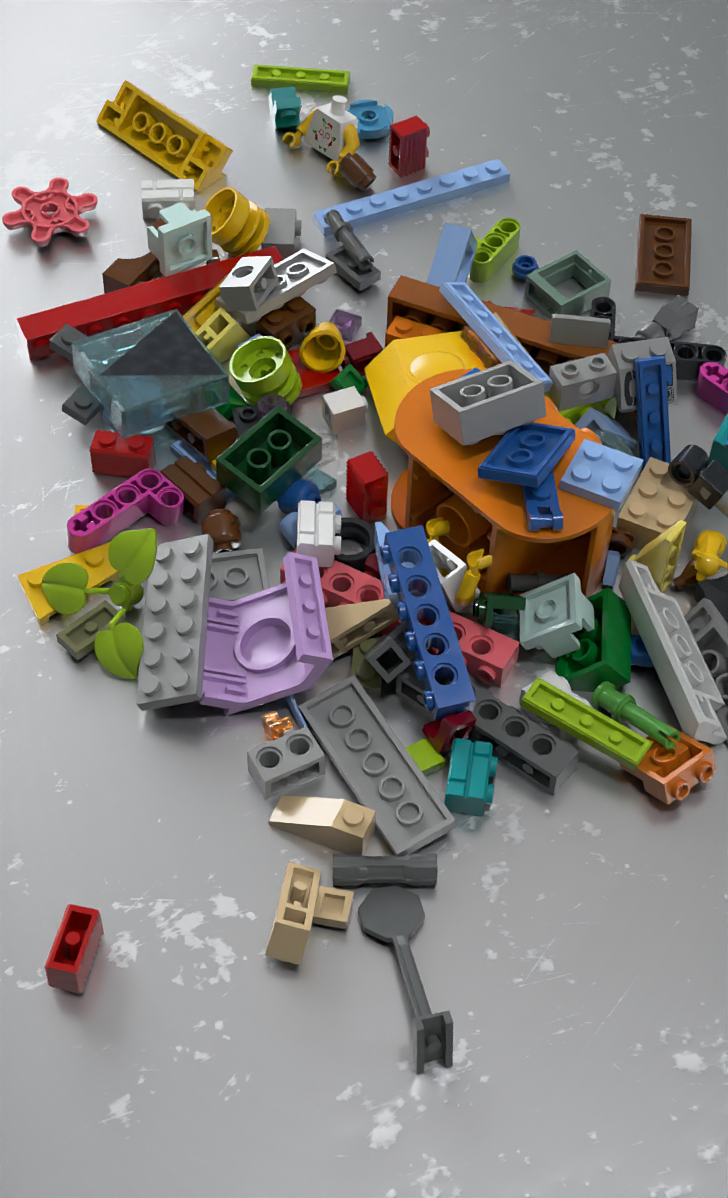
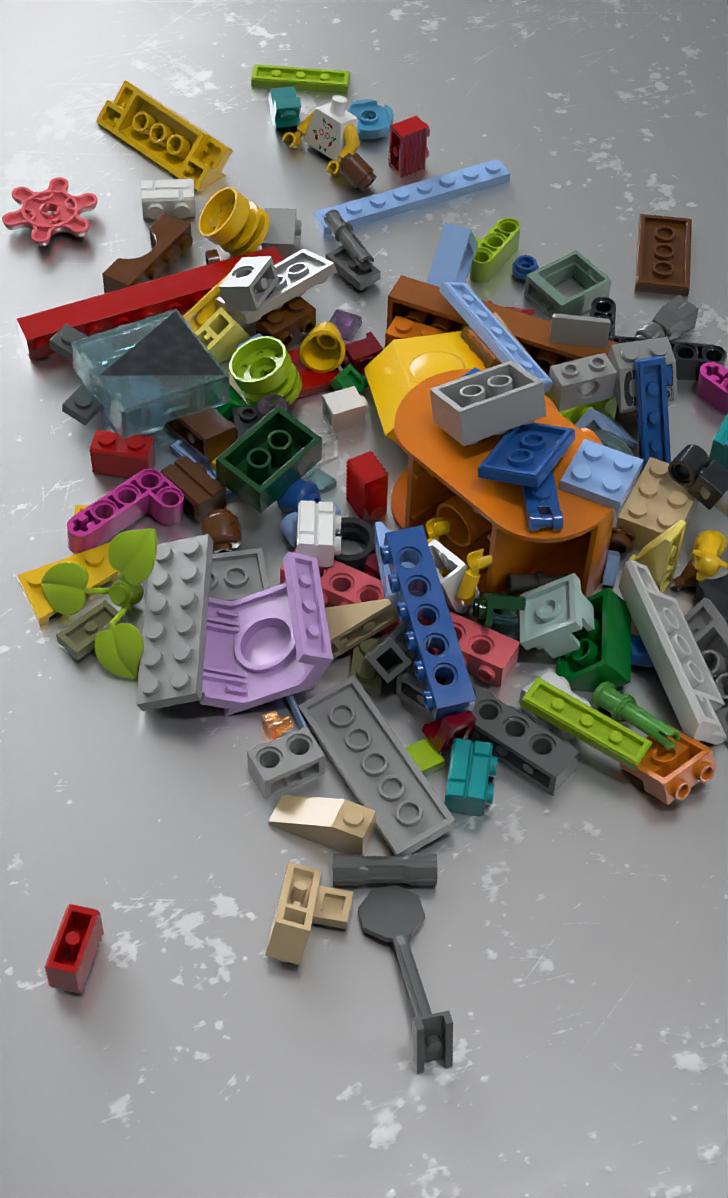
light aqua panel [147,203,212,277] -> none

